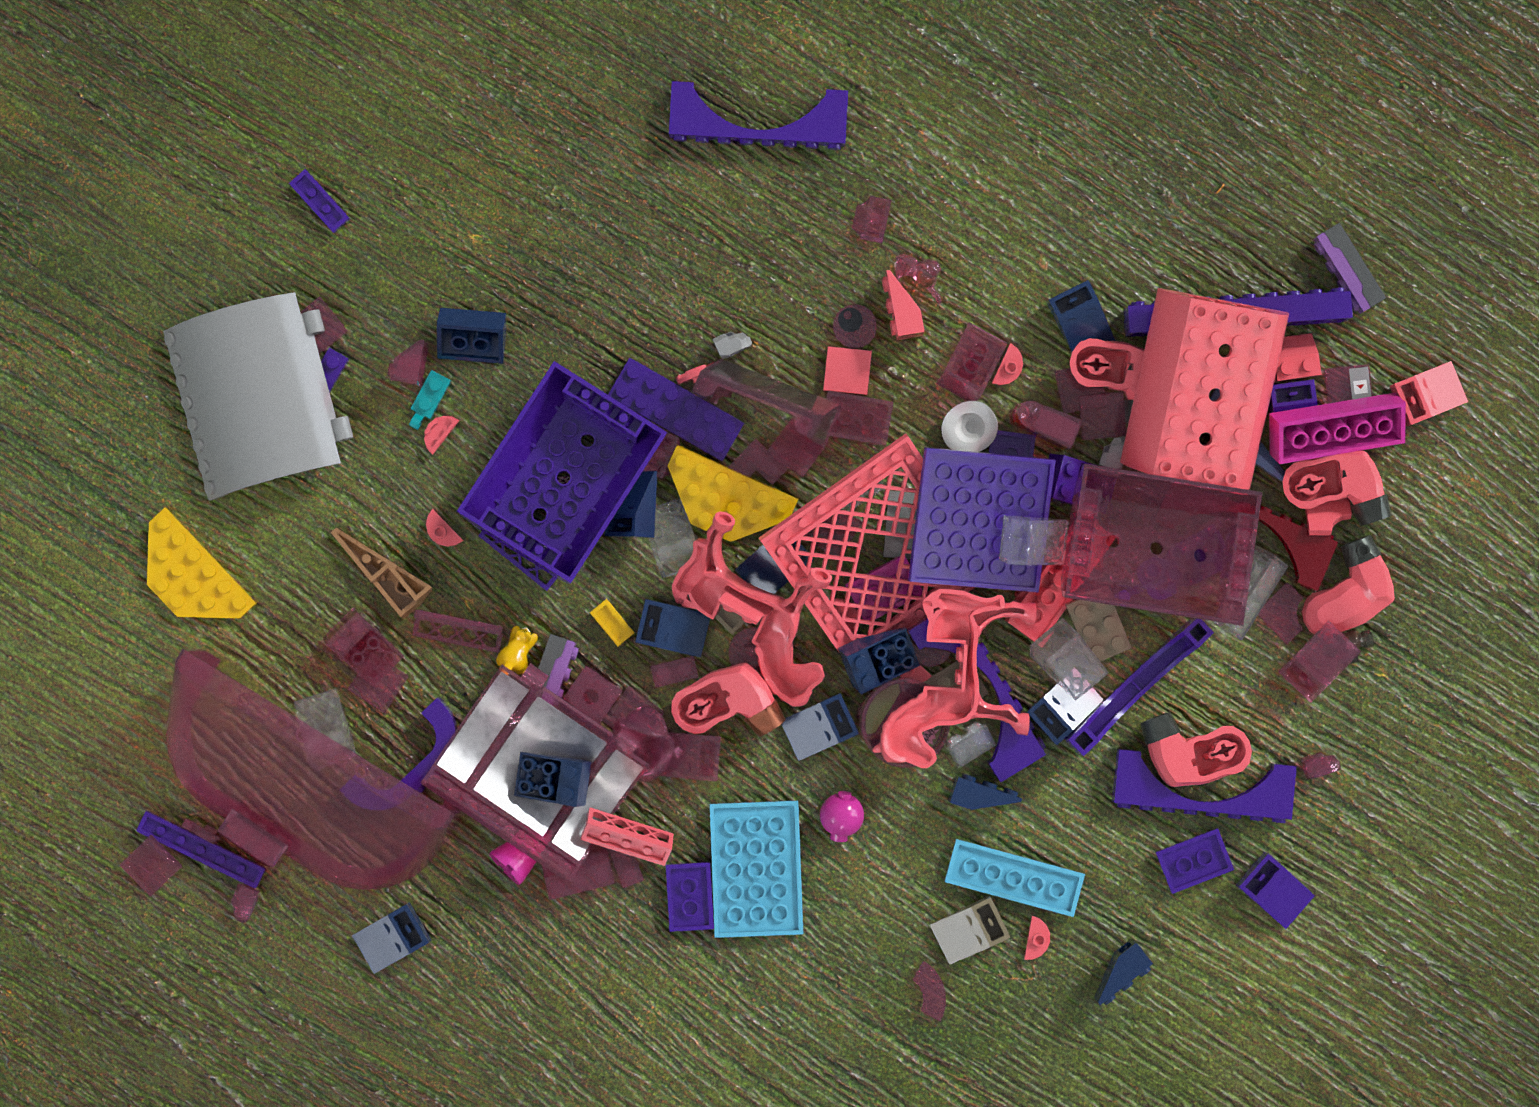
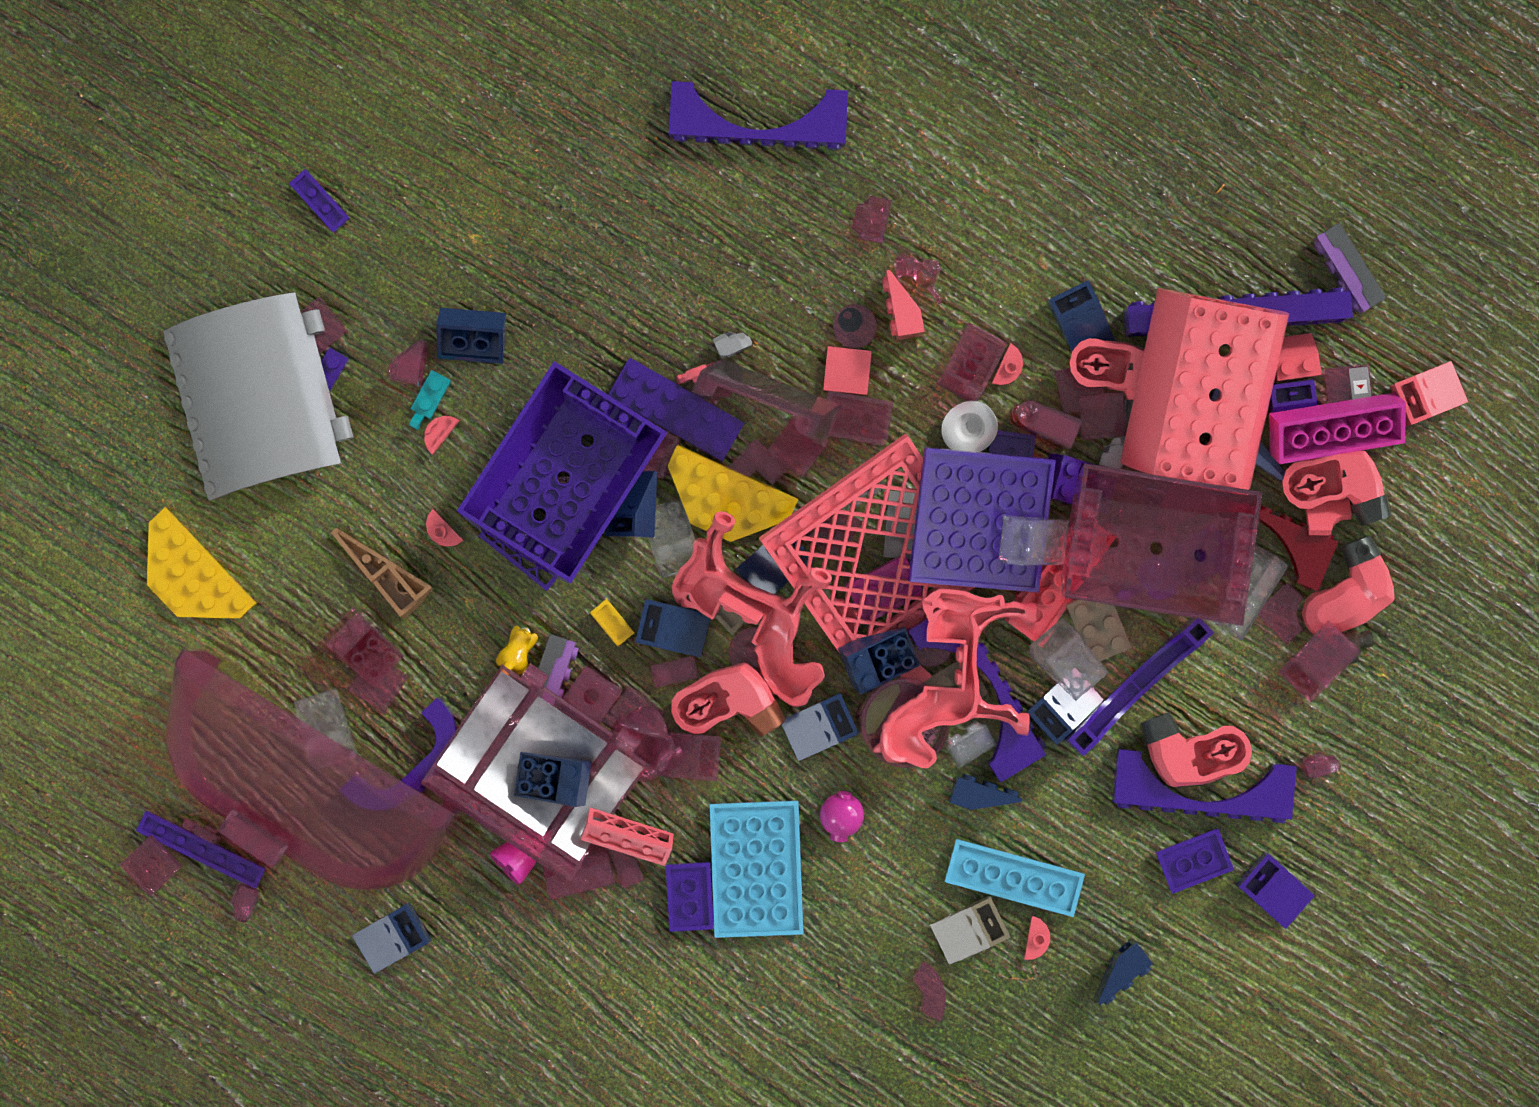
clear pink fence [412,609,504,653] -> none

